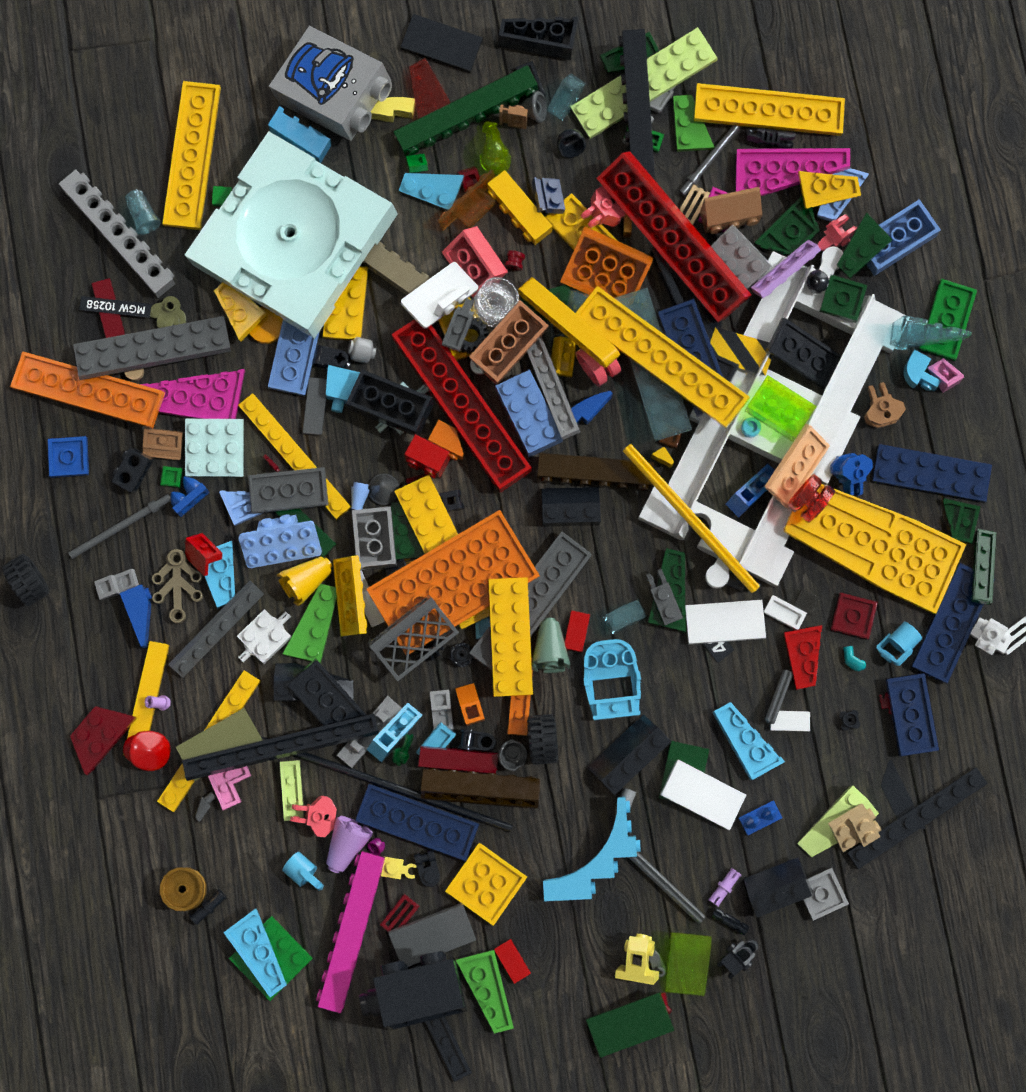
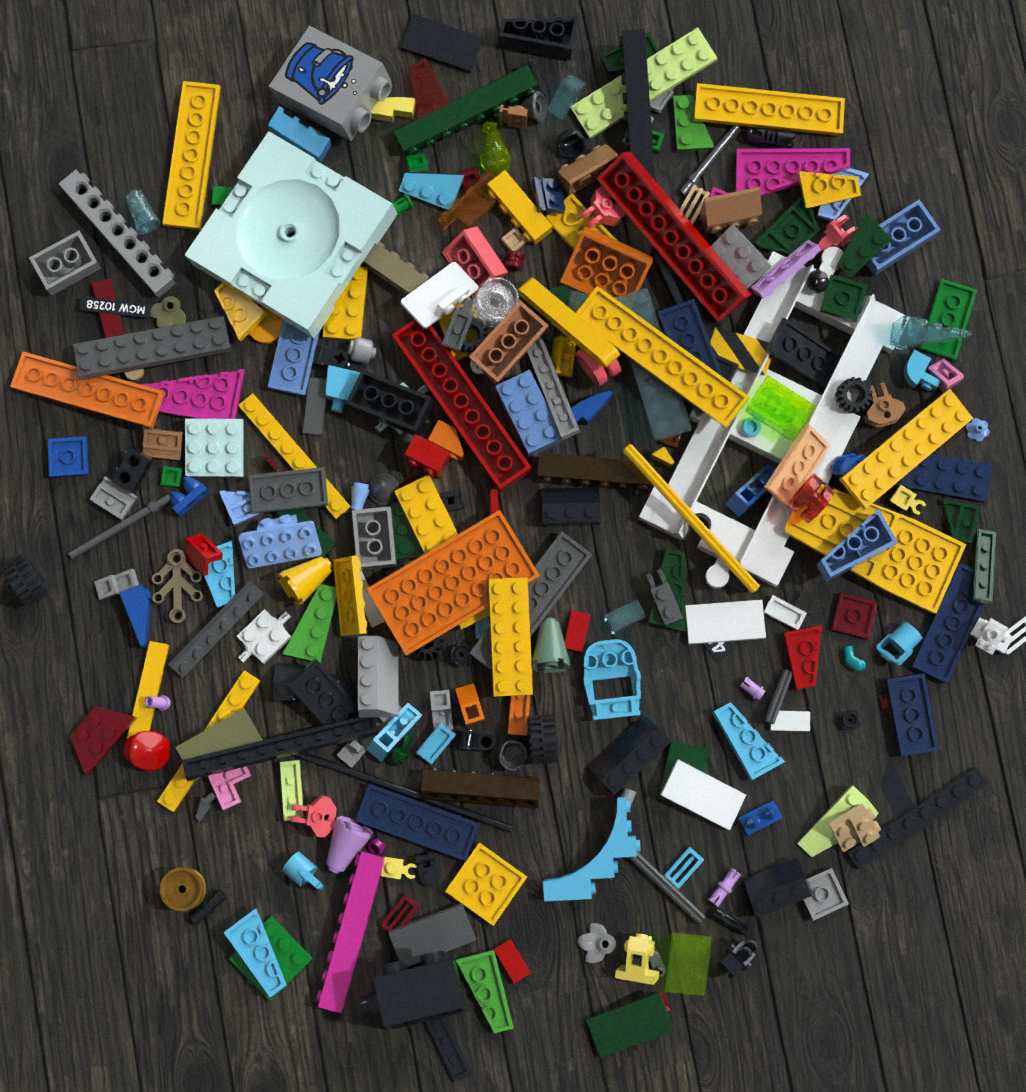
dark grey fence [367,595,459,681] -> none
dark red tile [418,746,498,774] -> none
pearl gold tile [623,214,632,238] -> none
none -> light grey brick [29,231,101,296]
none -> light grey plate [90,476,138,521]
none -> light grey slope [358,636,399,718]
none -> green bush [391,193,414,217]
none -> red tile [490,489,498,515]
none -> tan tile [501,227,527,251]
none -> medium nougat slope [557,144,618,195]
none -> light grey plate [577,923,616,963]
none -> medium azure tile [663,847,704,889]
none -> lavender pin [740,677,766,700]
none -> medium blue wedge [817,509,898,582]
none -> black tyre [835,377,873,414]
none -> yellow plate [839,389,973,510]
none -> light yellow plate [889,484,926,515]
none -> medium blue plant [966,418,990,442]

